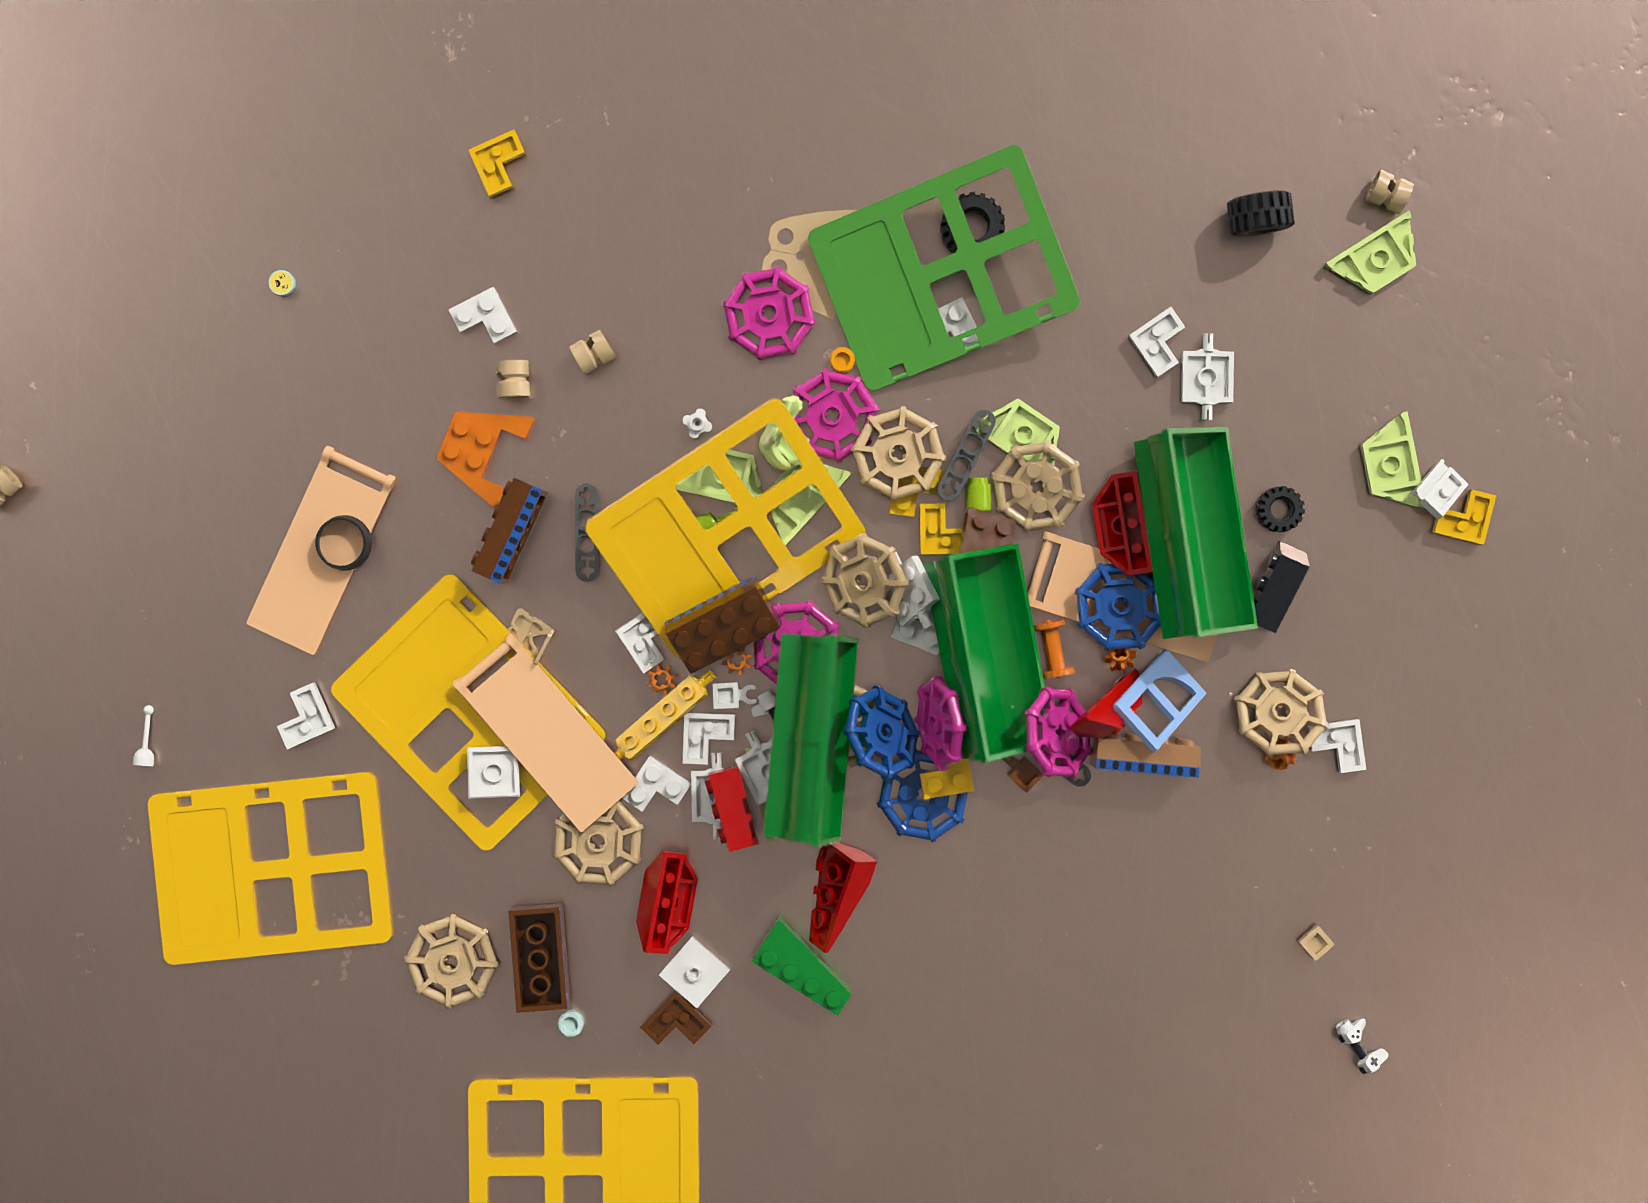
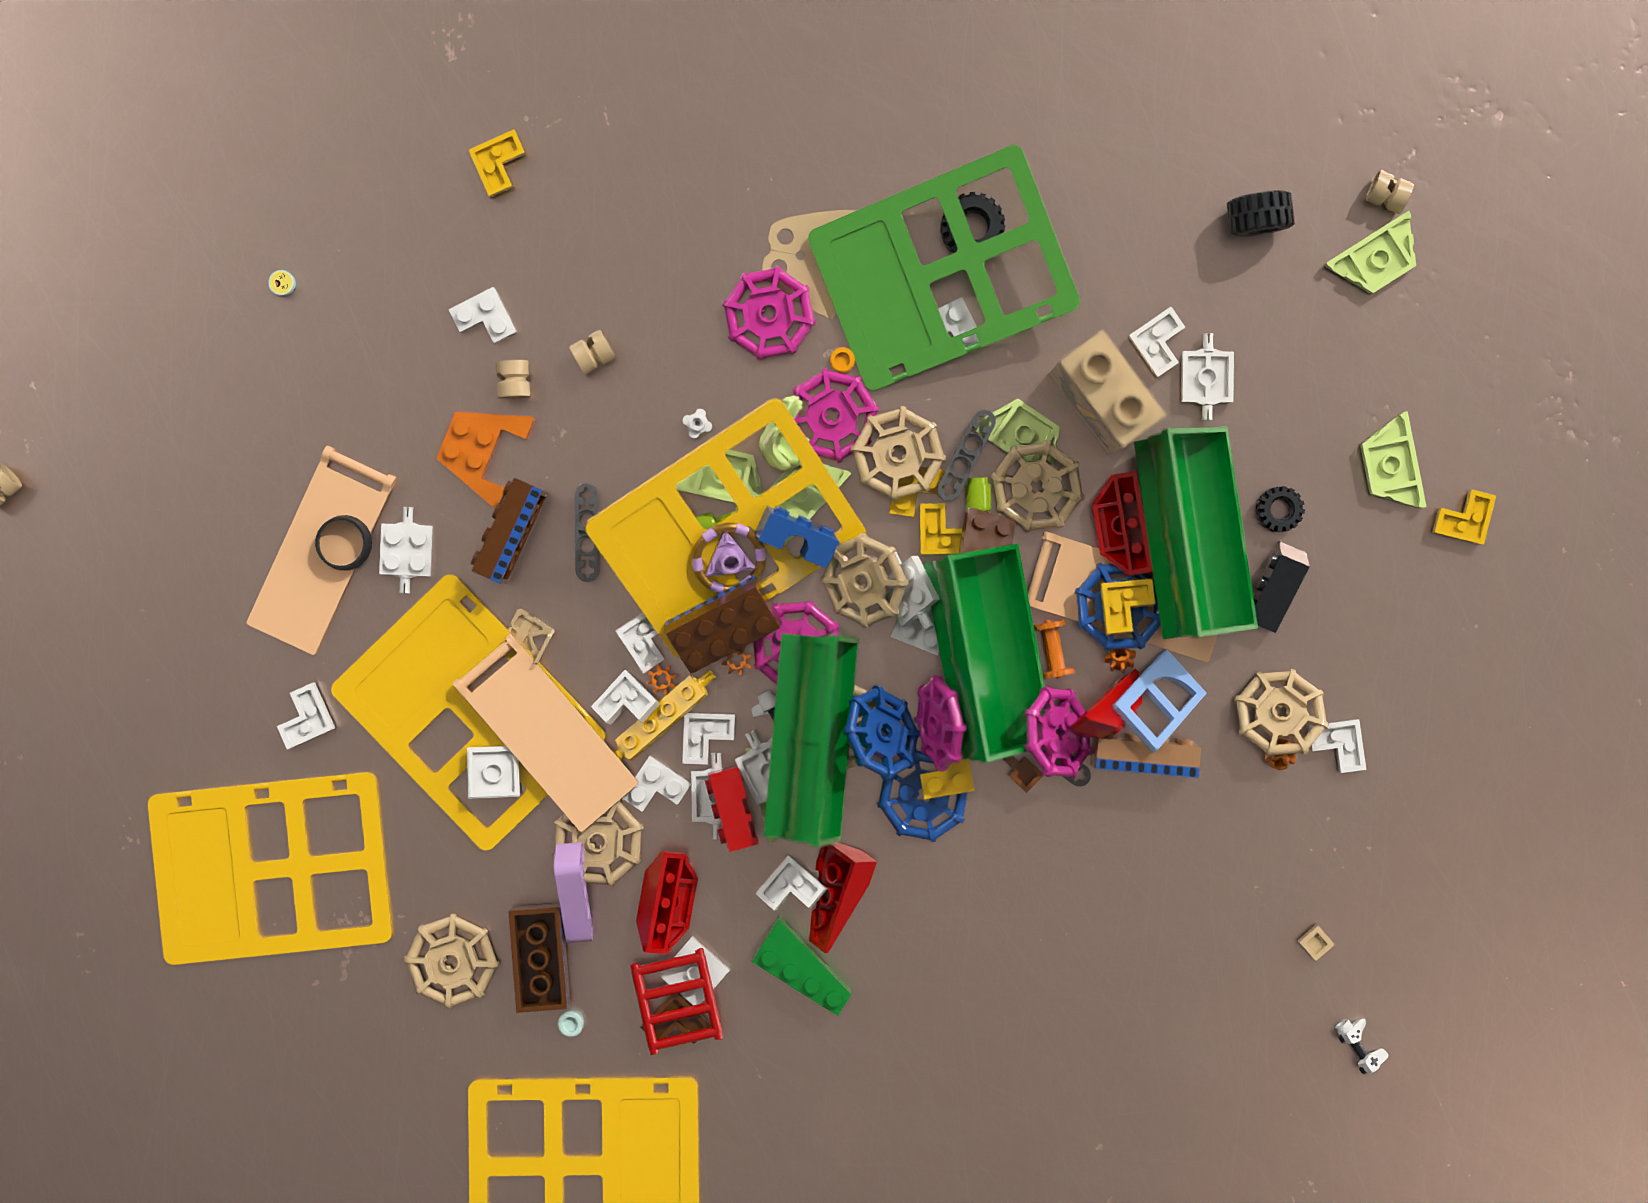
white hinge [133,705,154,766] -> none
white plate [712,682,757,709] -> none
white plate [1411,459,1468,520] -> none
none -> white plate [379,507,433,593]
none -> lavender beam [554,842,593,943]
none -> white plate [591,670,660,725]
none -> red bar [630,948,724,1055]
none -> lavender piece [692,523,766,593]
none -> blue arch [755,506,840,569]
none -> white plate [756,855,827,911]
none -> tan brick [1048,330,1166,455]
none -> yellow plate [1100,579,1155,635]

